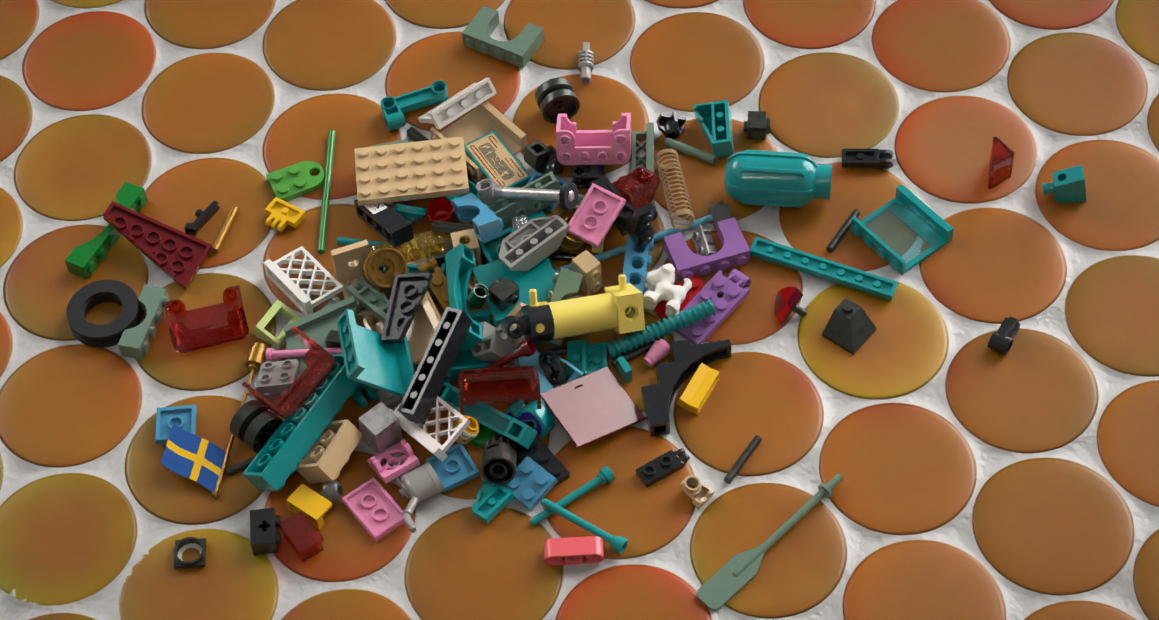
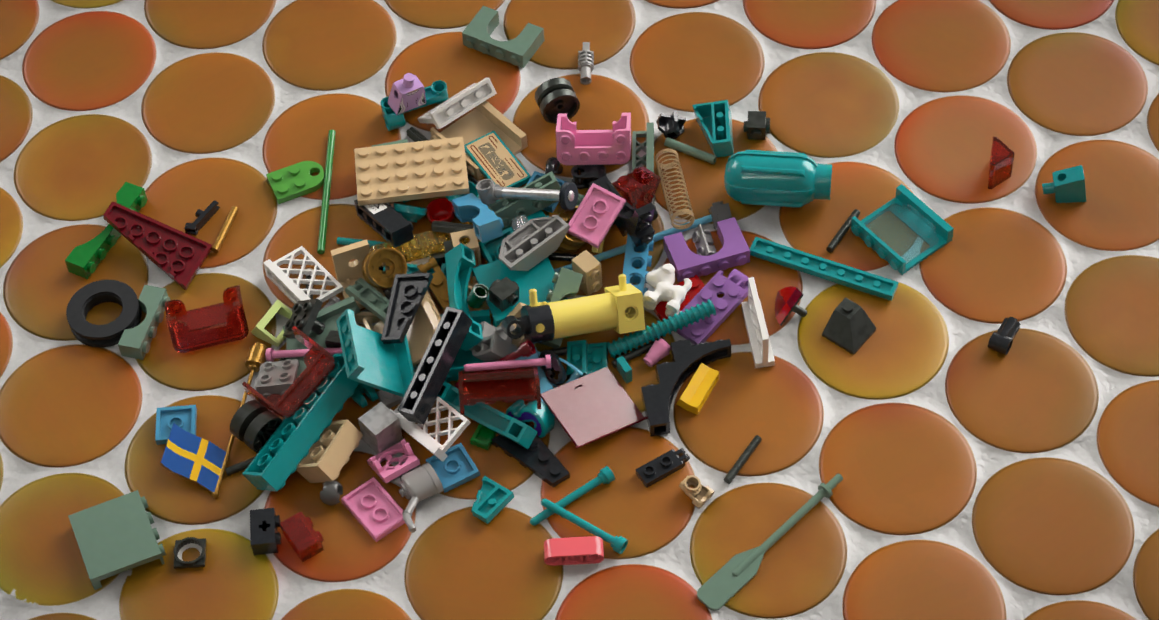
yellow hinge [265,197,306,232] -> none
yellow panel [286,484,332,531] -> none
yellow head [453,415,479,445] -> none
pearl dark grey gear [481,436,517,485] -> none
dark azure plate [502,456,558,511] -> none
pearl dark grey brick [524,140,557,174] -> none
black hinge [841,149,894,169] -> none
none -> sand green panel [68,490,166,590]
none -> pearl dark grey plate [283,299,325,339]
none -> lavender torso [388,73,426,115]
none -> bright pink bar [464,355,551,372]
none -> white fence [741,277,775,368]

